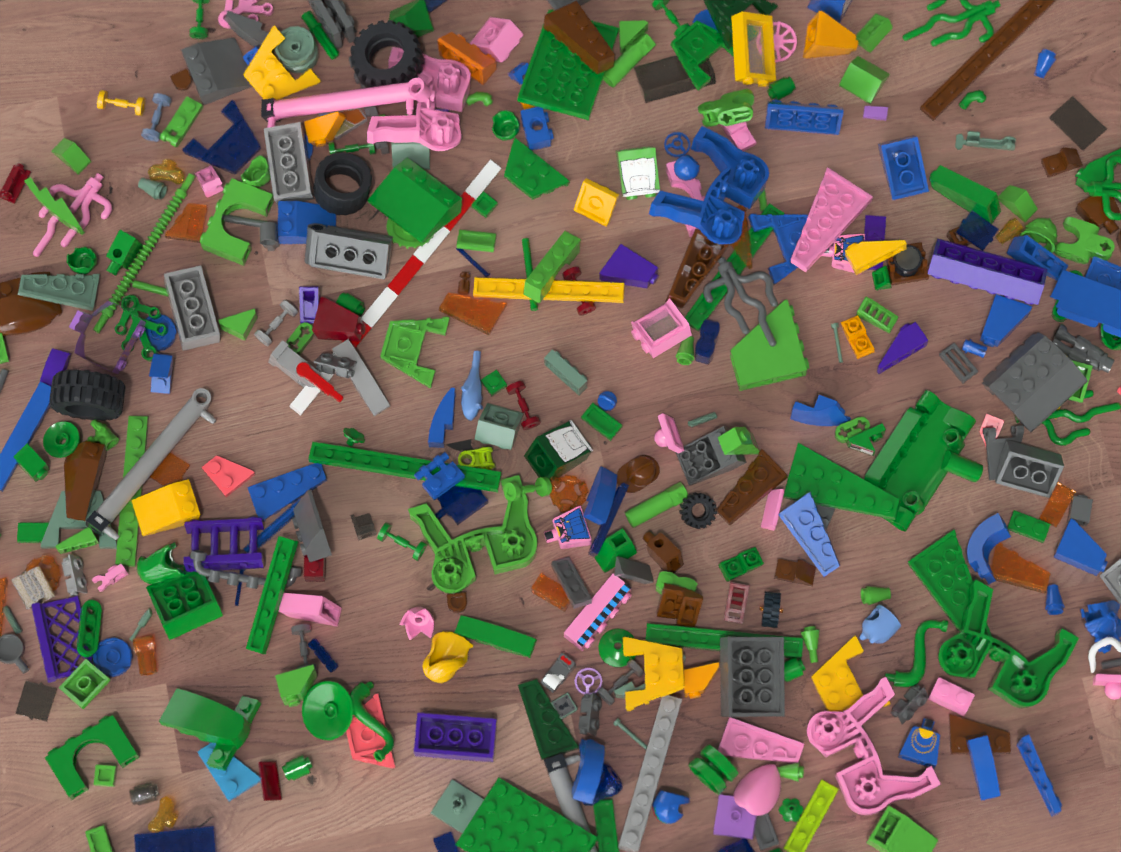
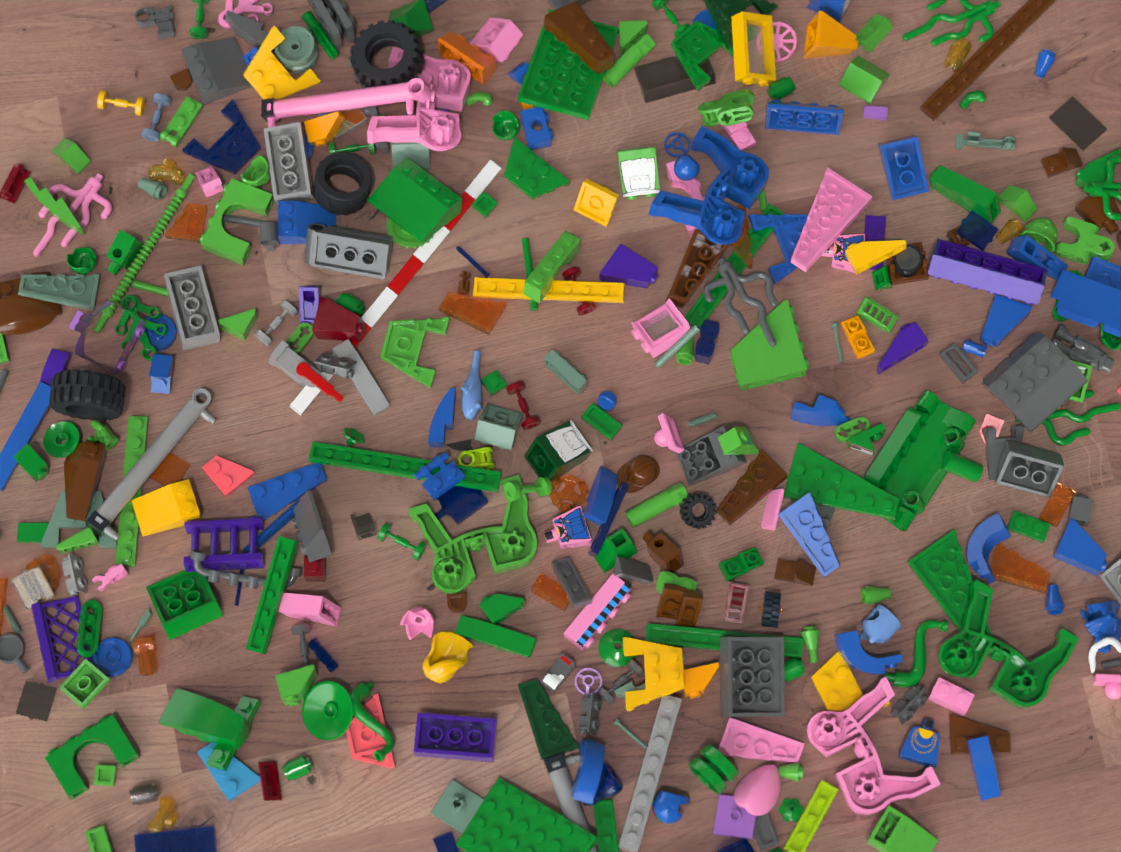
green hair [137,542,186,584] -> none
bright green tile [457,230,496,252] -> none
tile [551,693,578,720] -> none
blue wing [1017,735,1062,817] -> none
none -> dark grey piece [135,4,175,40]
none -> green slope [479,594,525,625]
none -> sand green bar [654,324,701,368]
none -> blue arch [834,630,903,674]
none -> clear yellow piece [944,38,972,72]

